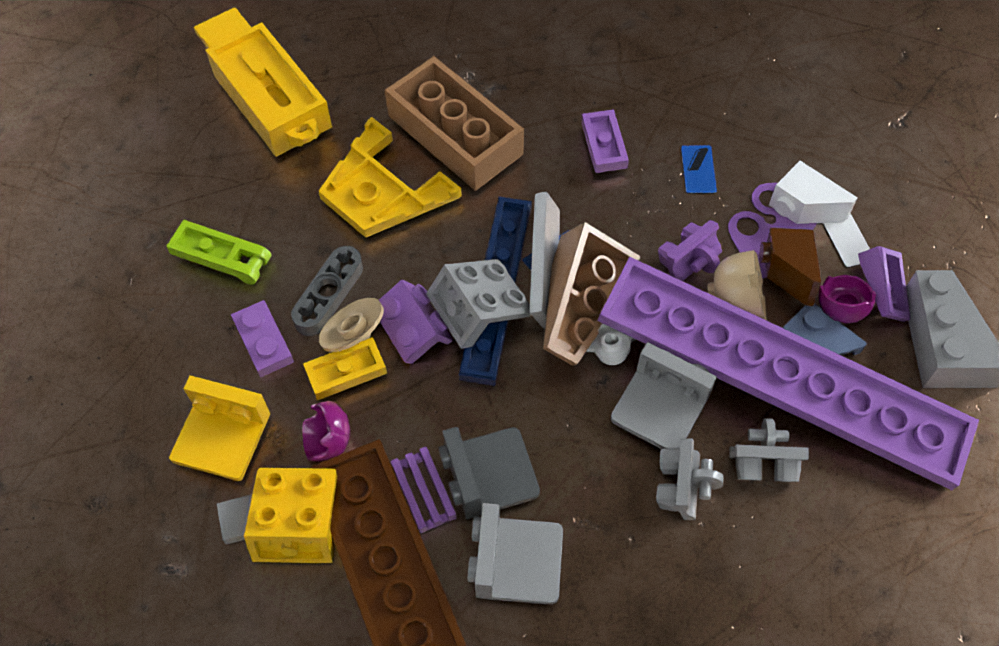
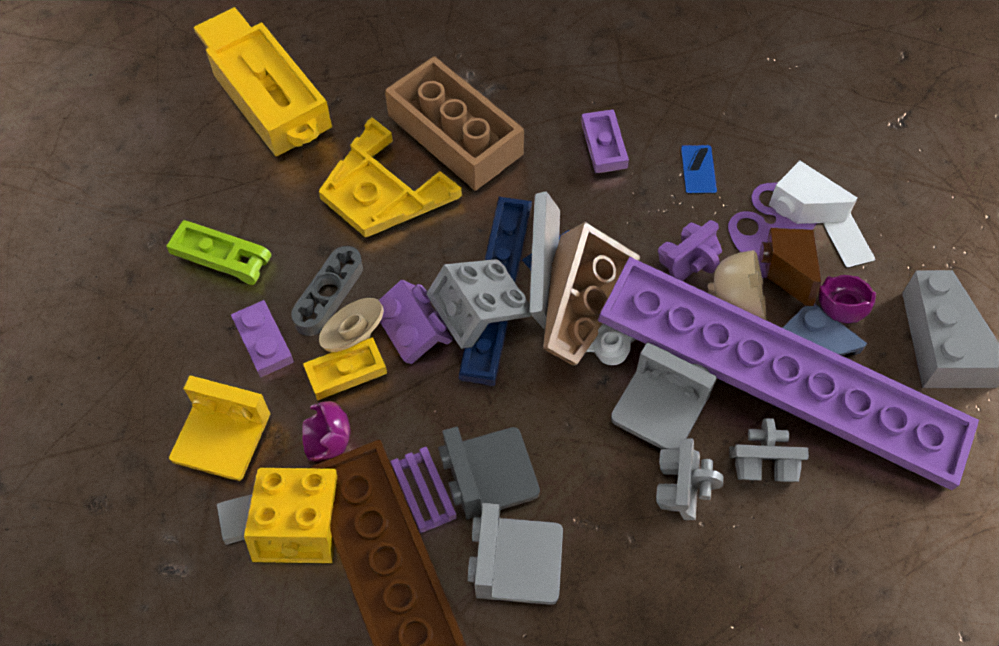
medium lavender slope [858,246,910,322] -> none

